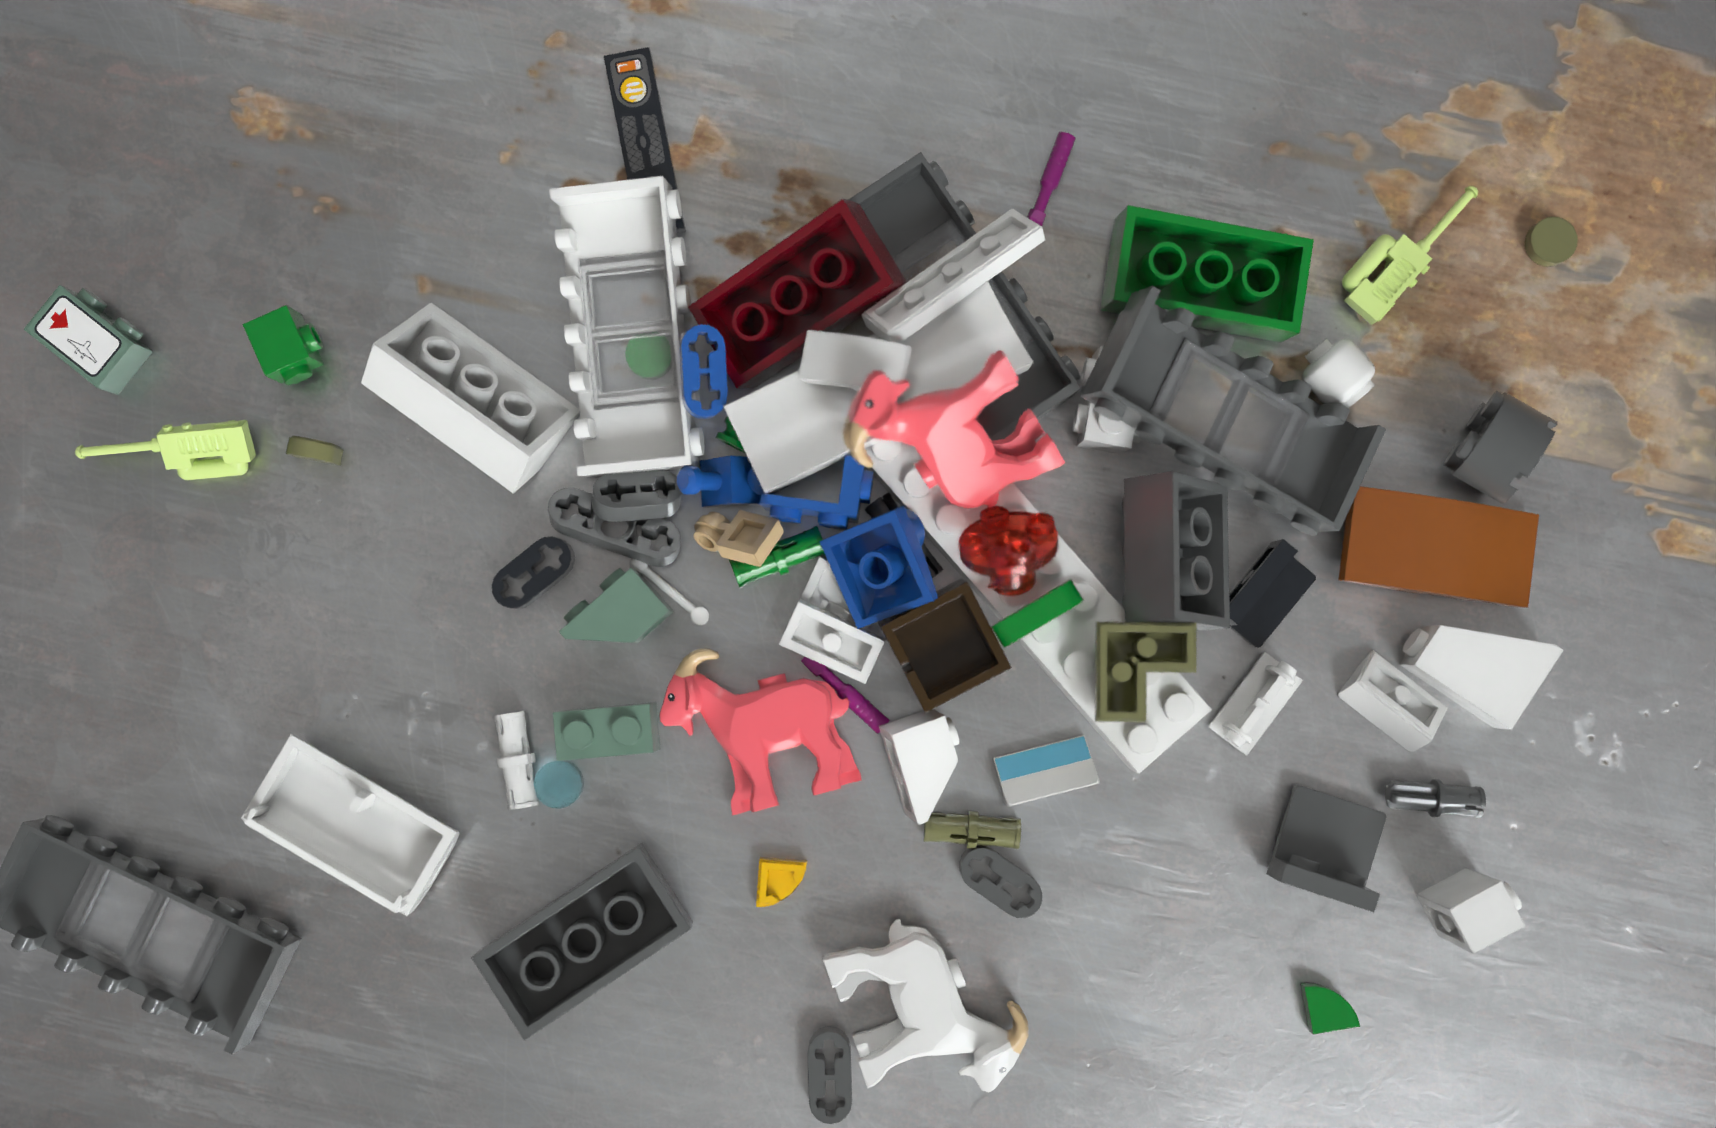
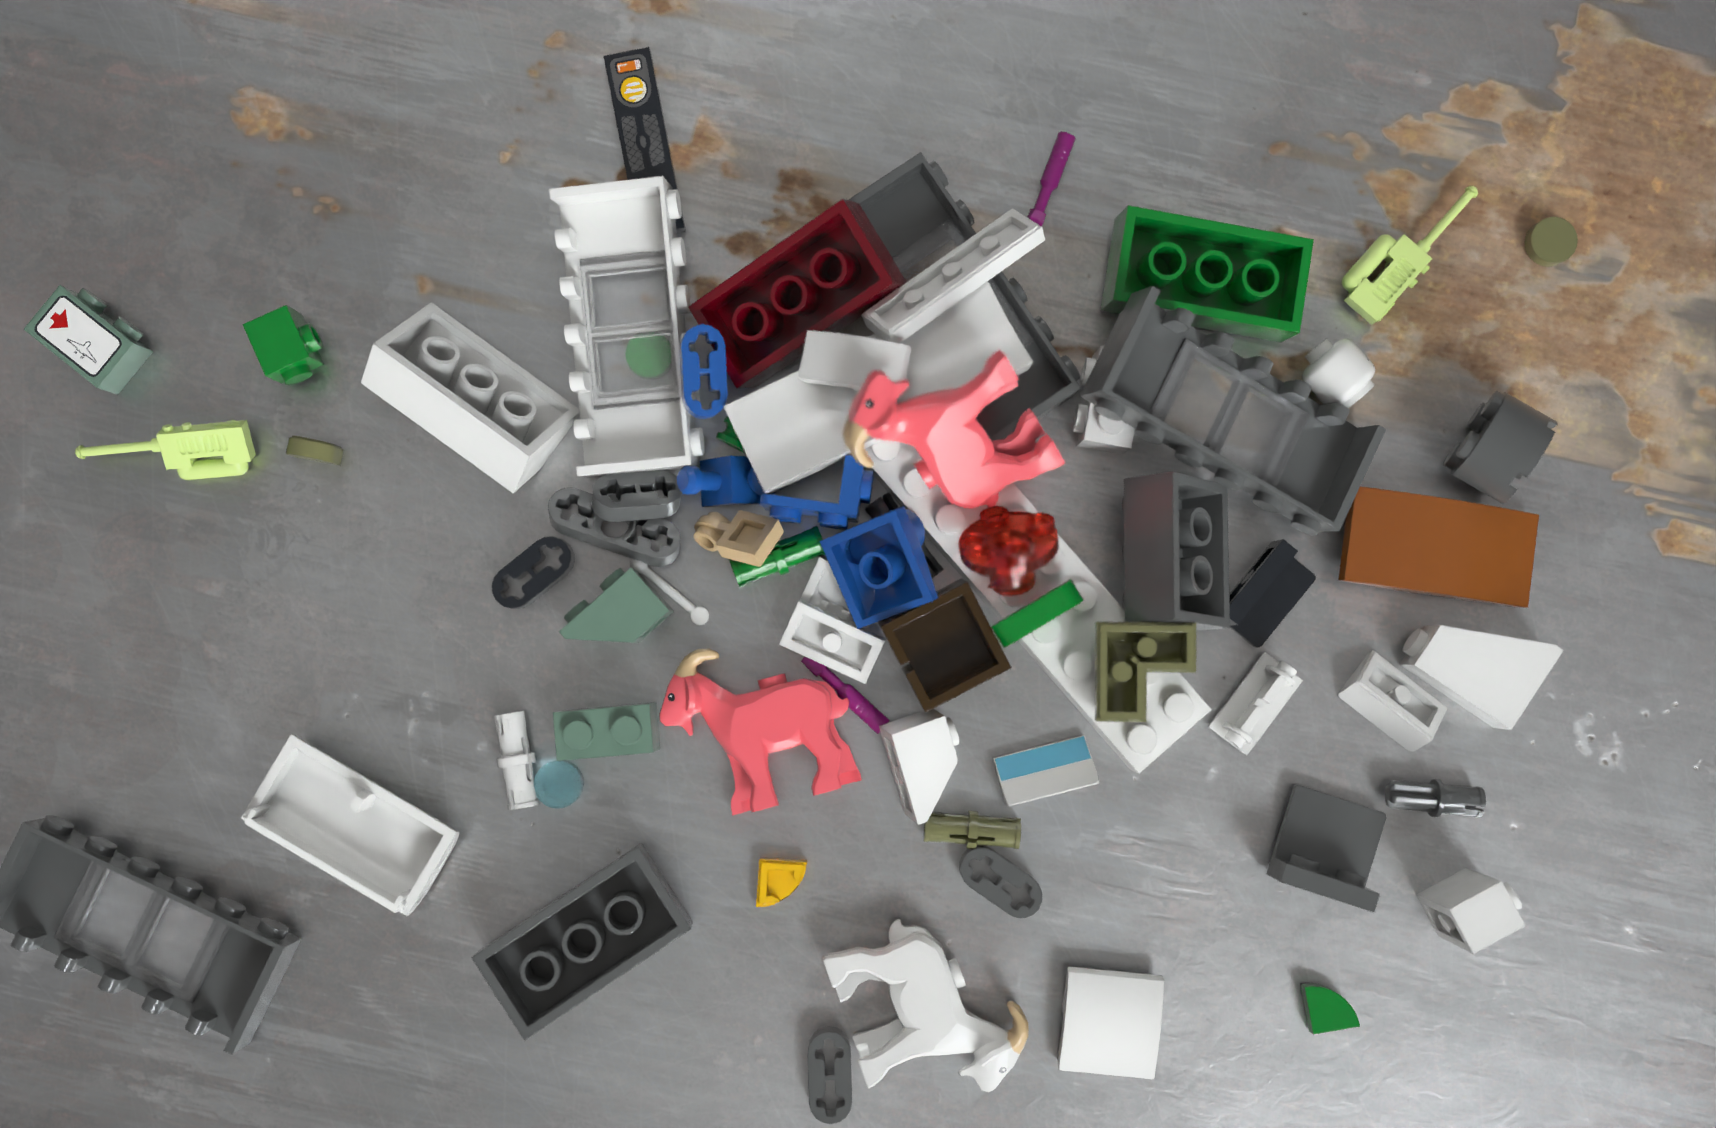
none -> white slope [1057,967,1164,1079]

